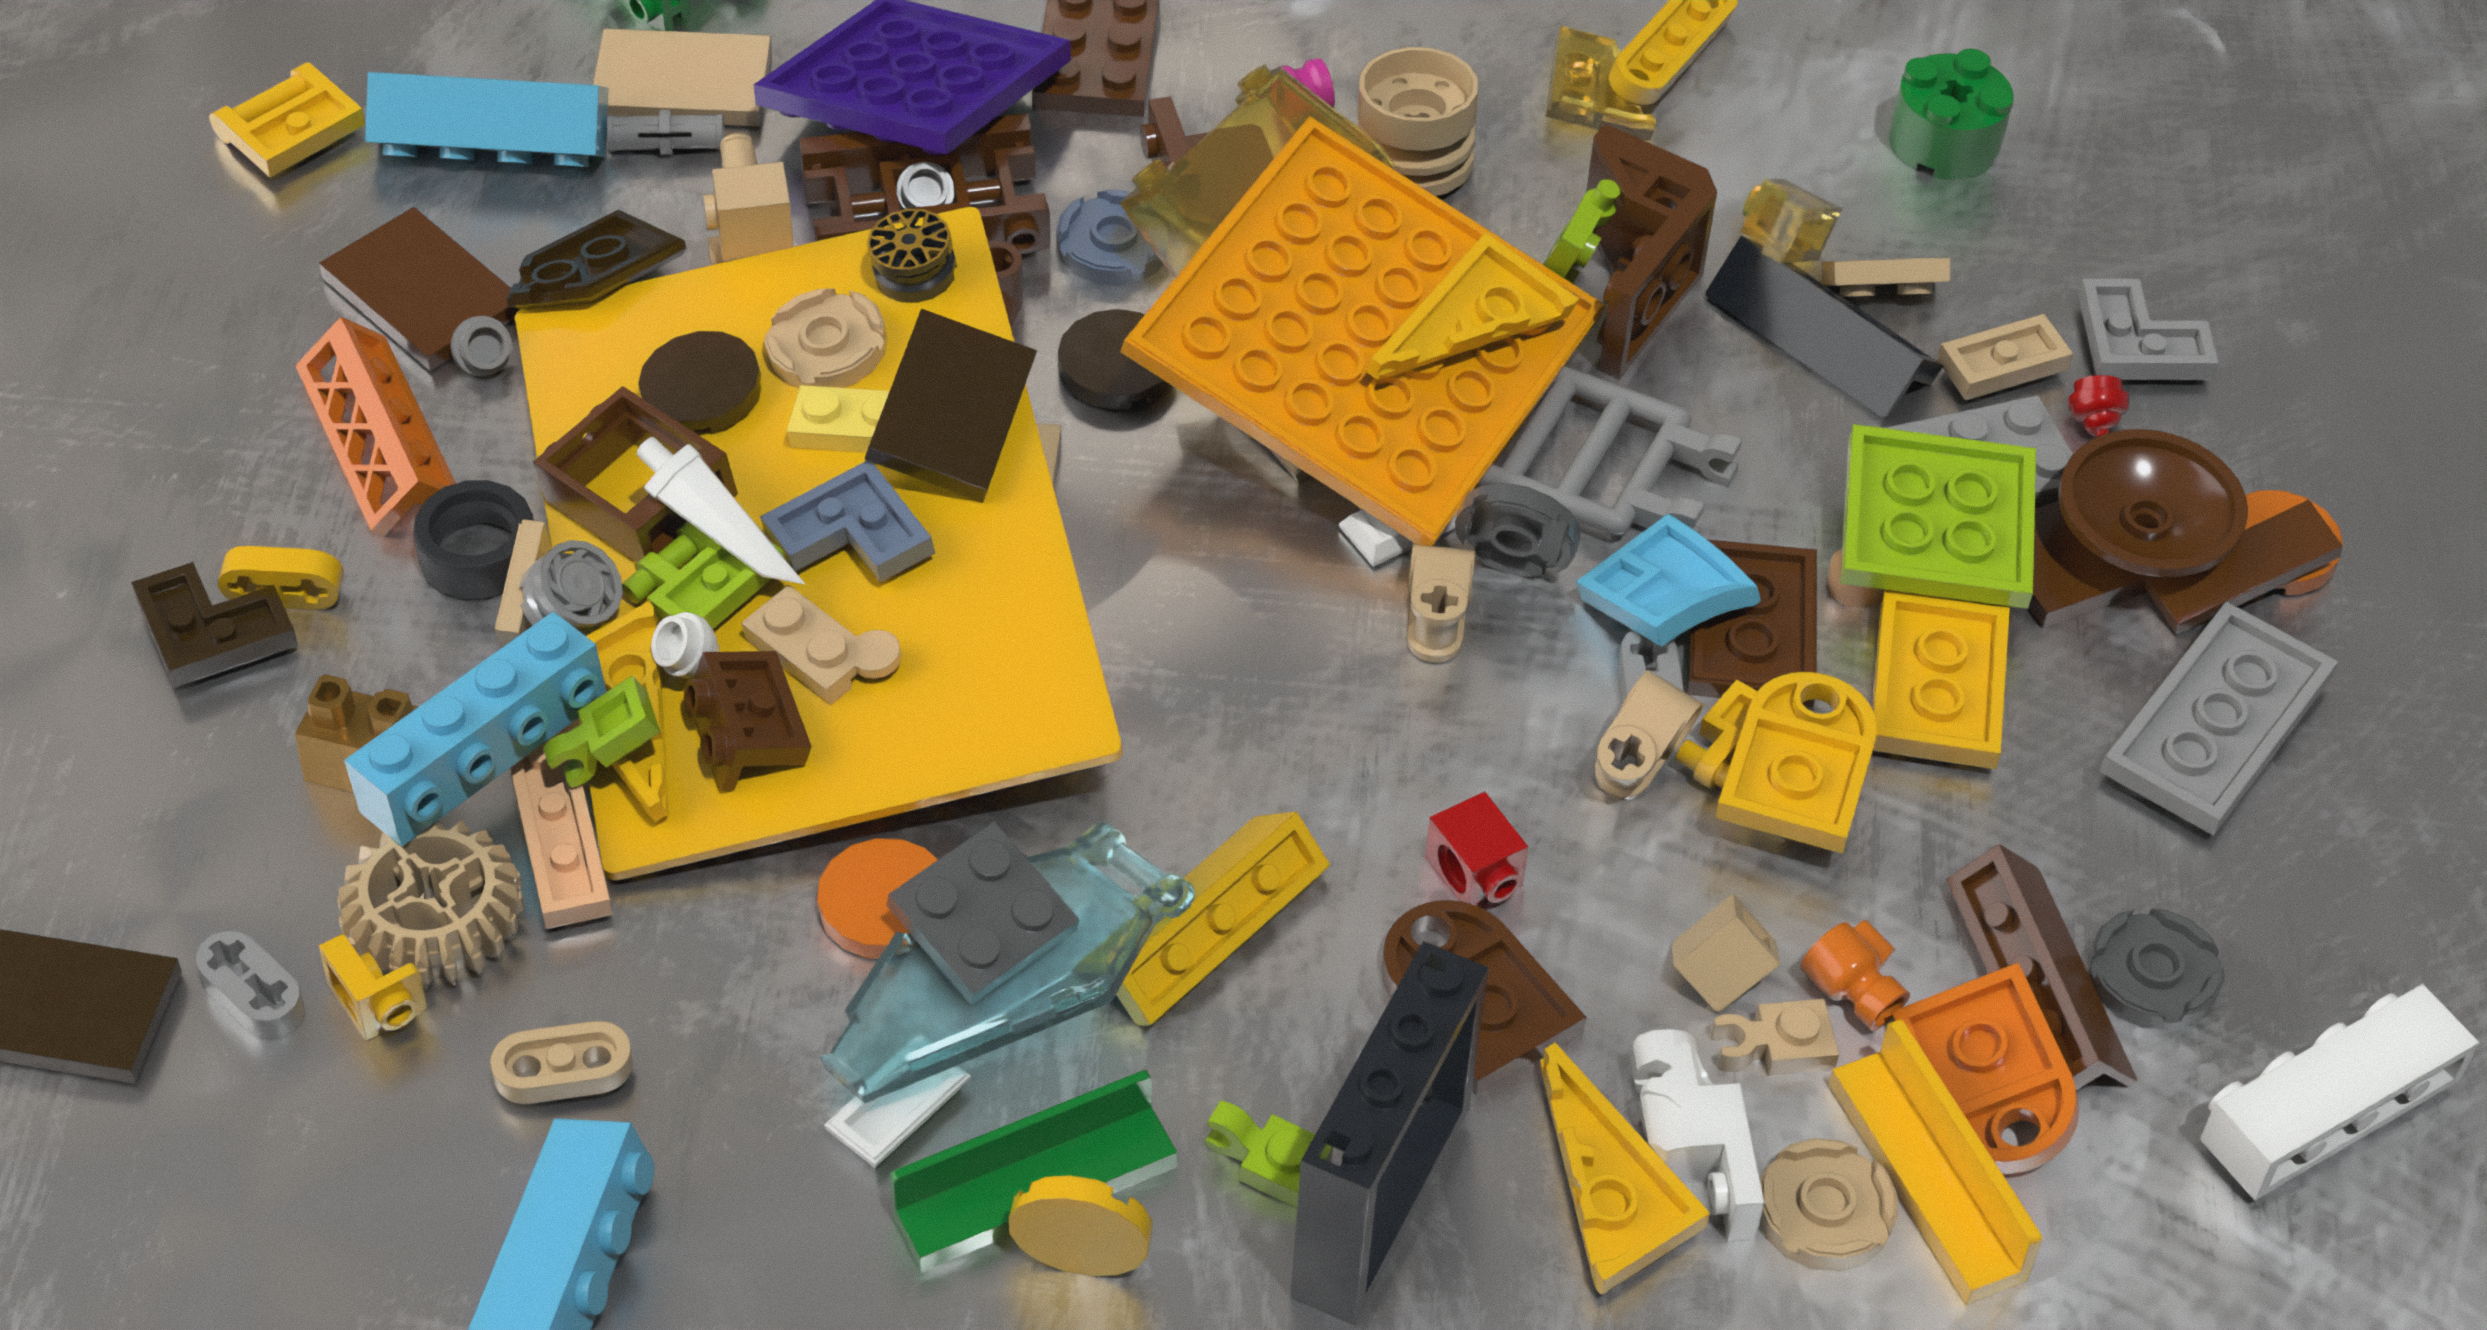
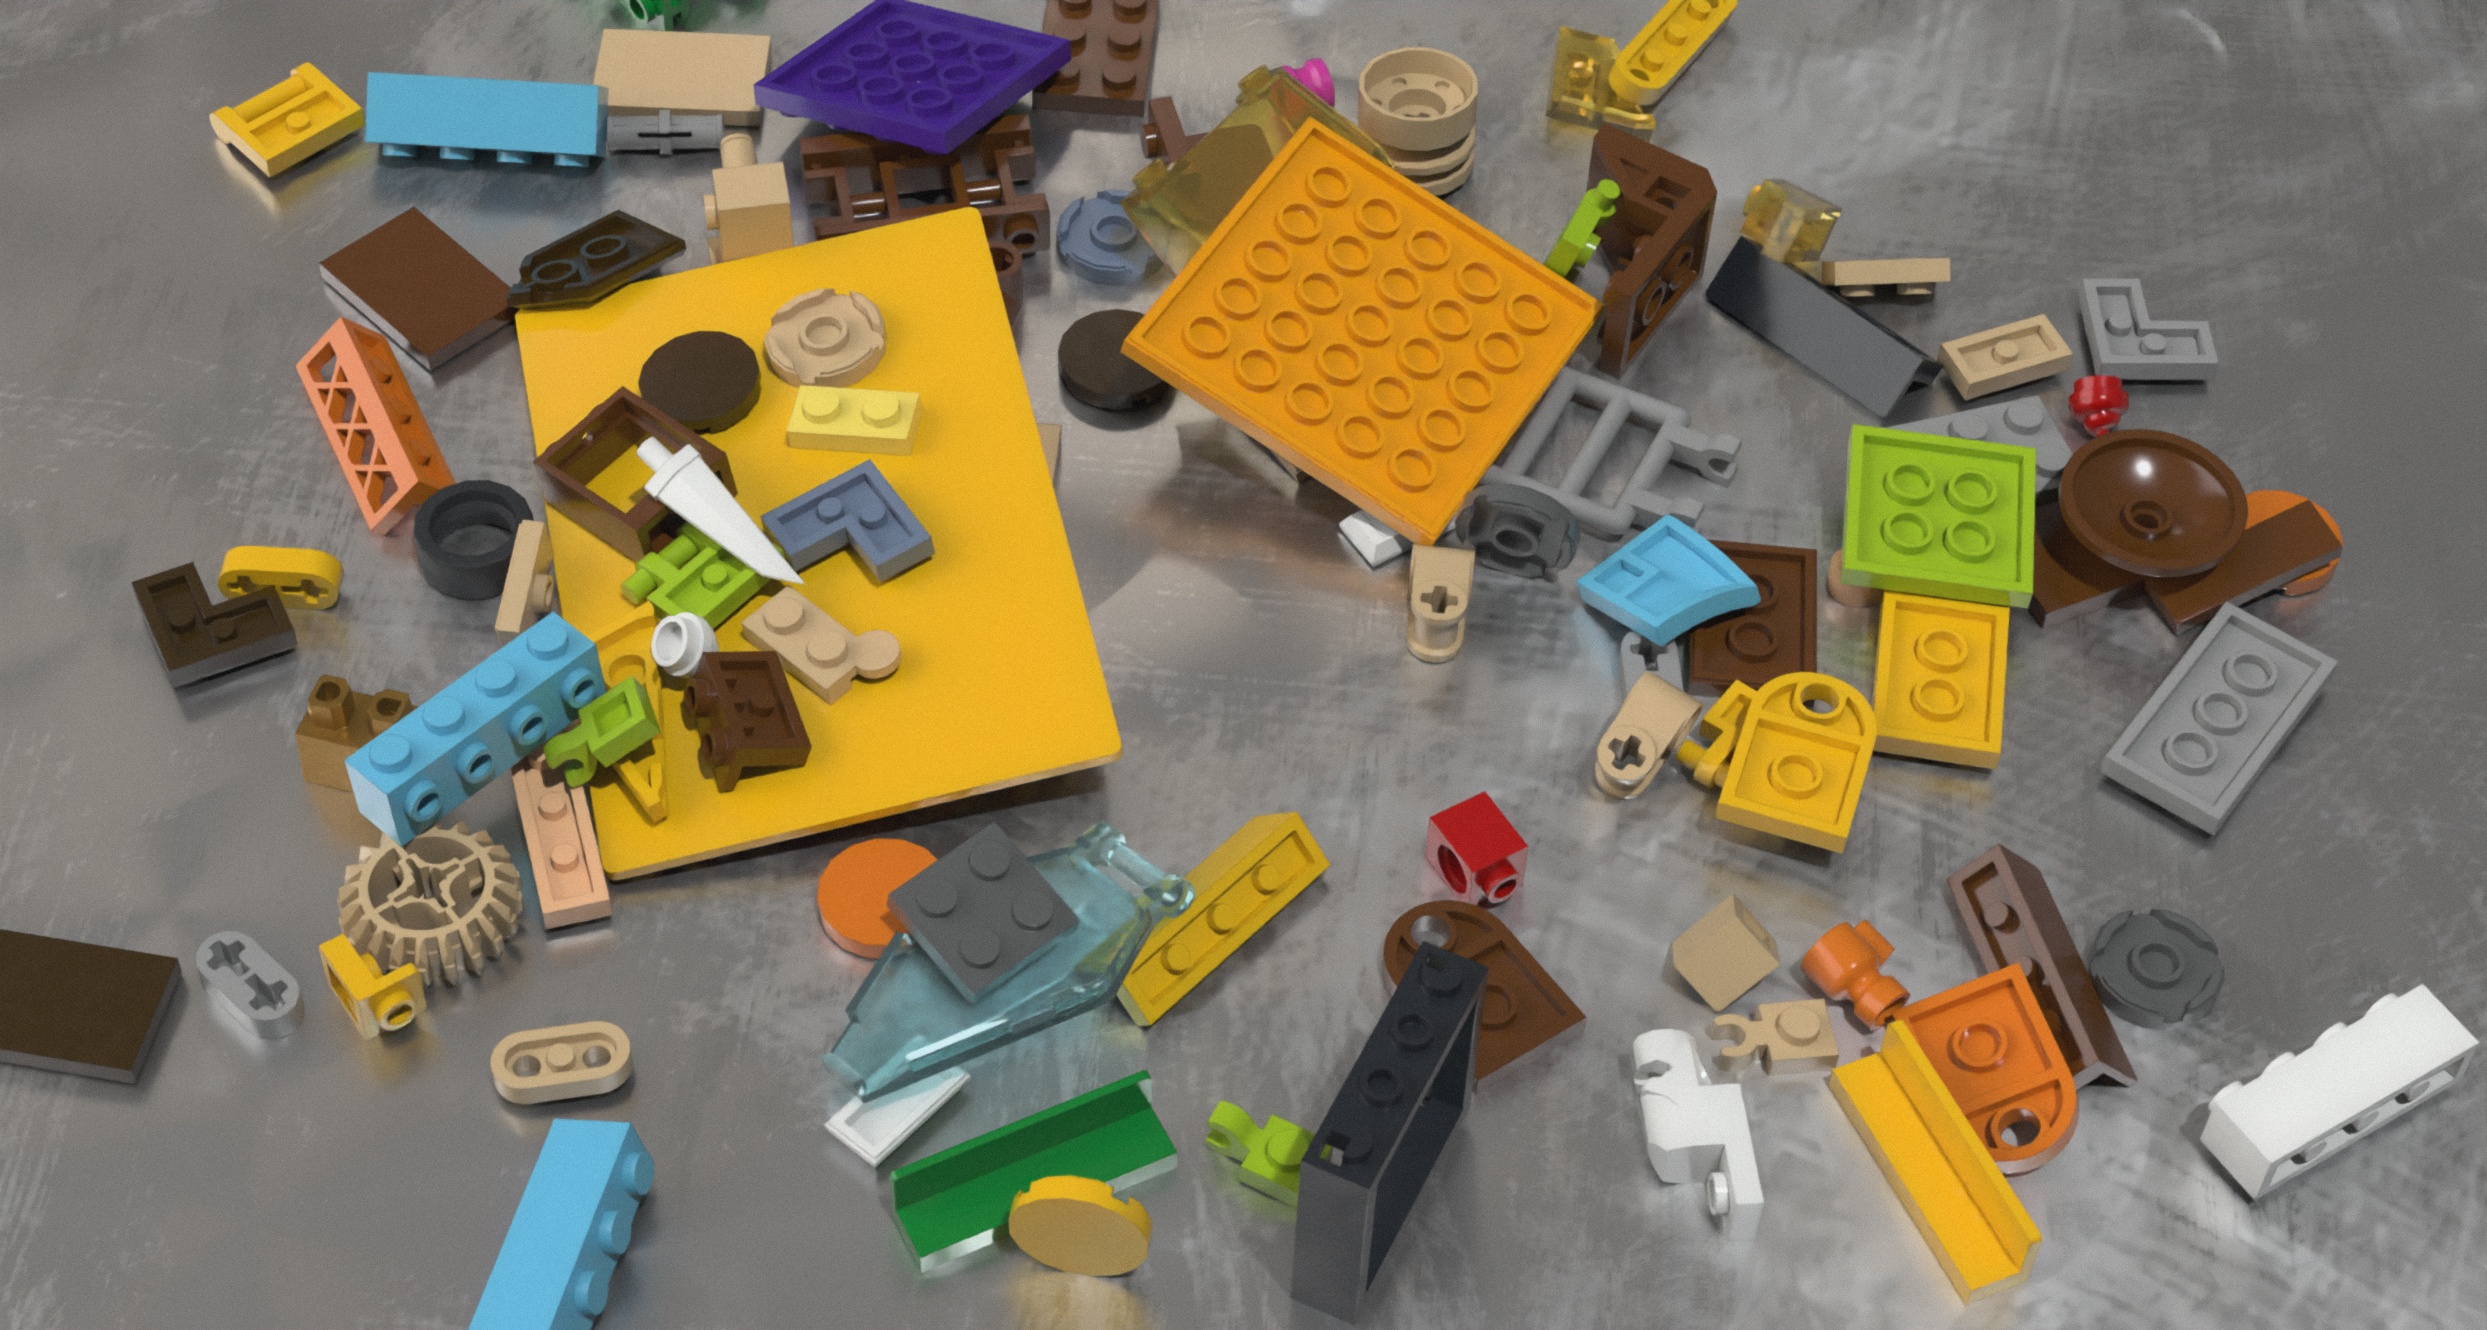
light grey plate [451,316,512,376] -> none
light grey wheel [519,540,623,636] -> none
dark brown tile [864,308,1037,502] -> none
black wheel [867,209,957,303] -> none
plate [896,162,955,209] -> none
yellow wing [1366,232,1579,380] -> none
yellow wing [1539,1042,1710,1295] -> none
tan tile [1759,1138,1898,1271] -> none
green brick [1889,49,2014,180] -> none

